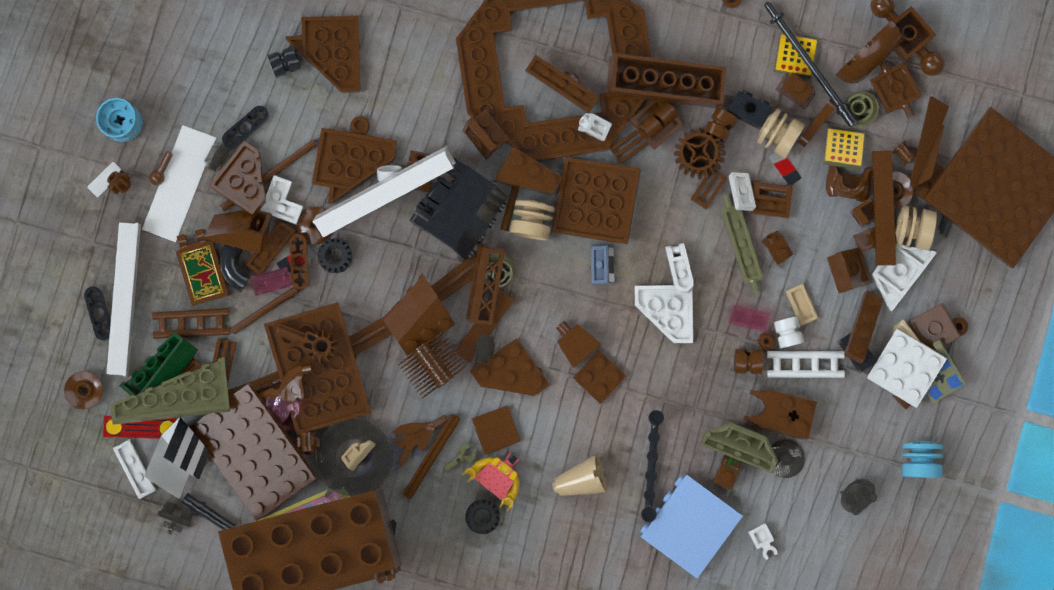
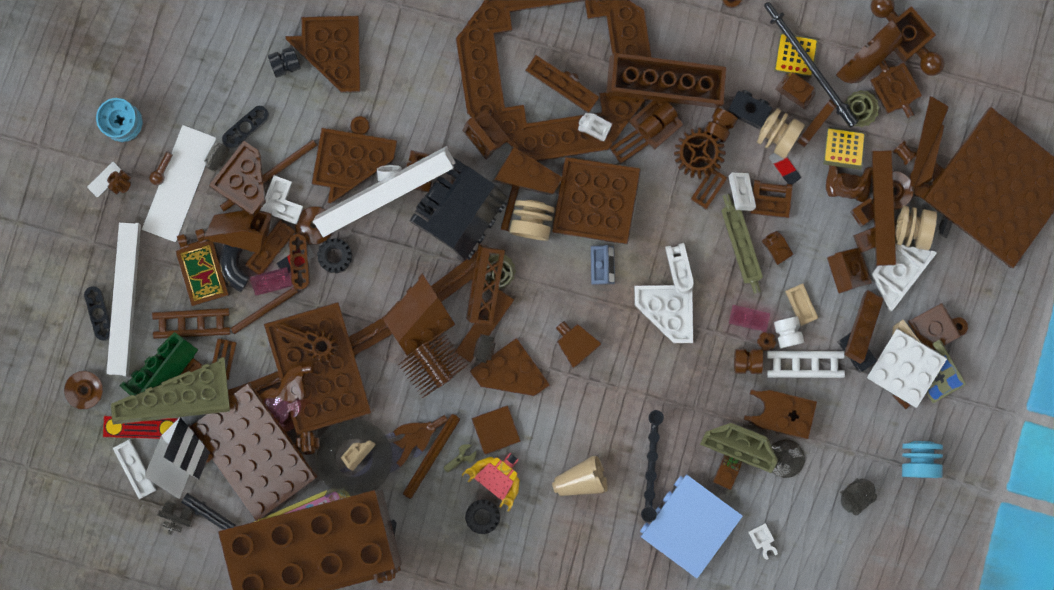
reddish brown plate [573,350,627,404] -> none

